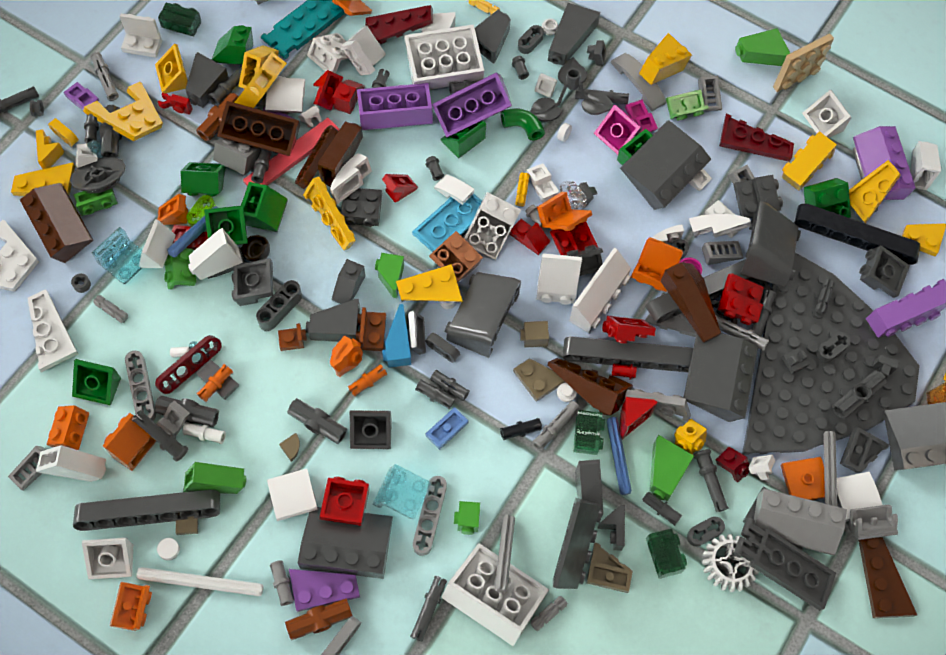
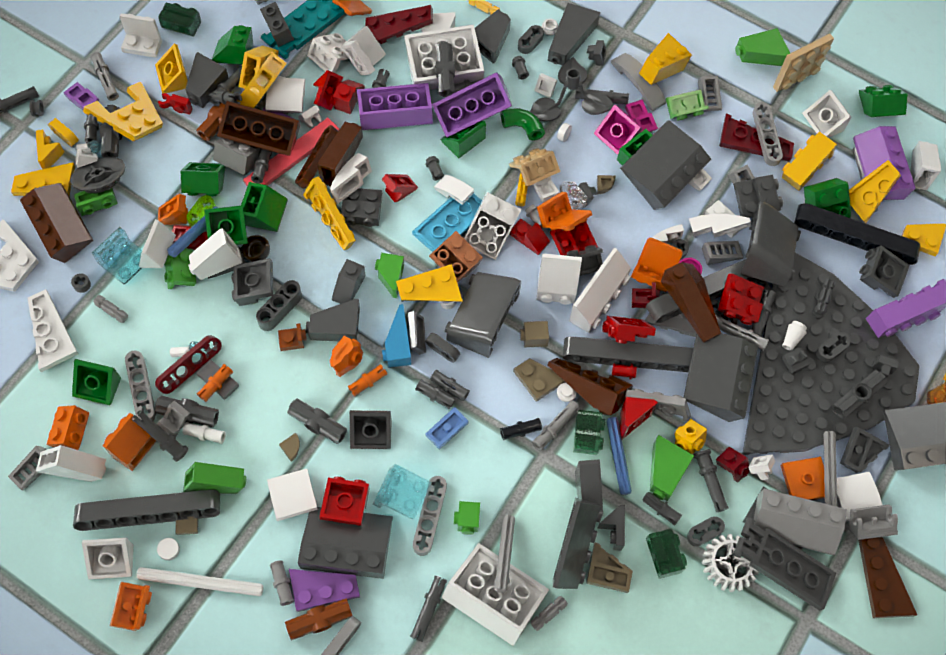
dark orange bracket [356,307,386,351] -> none
none -> dark grey pin [211,90,242,105]
none -> dark grey brick [260,2,294,47]
none -> dark grey piece [436,42,455,97]
none -> tan bracket [509,148,560,186]
none -> dark tan tile [597,175,616,194]
none -> dark red bracket [632,282,660,308]
none -> light grey beam [753,102,783,166]
none -> white cone [782,321,807,351]
none -> green slope [859,85,908,117]

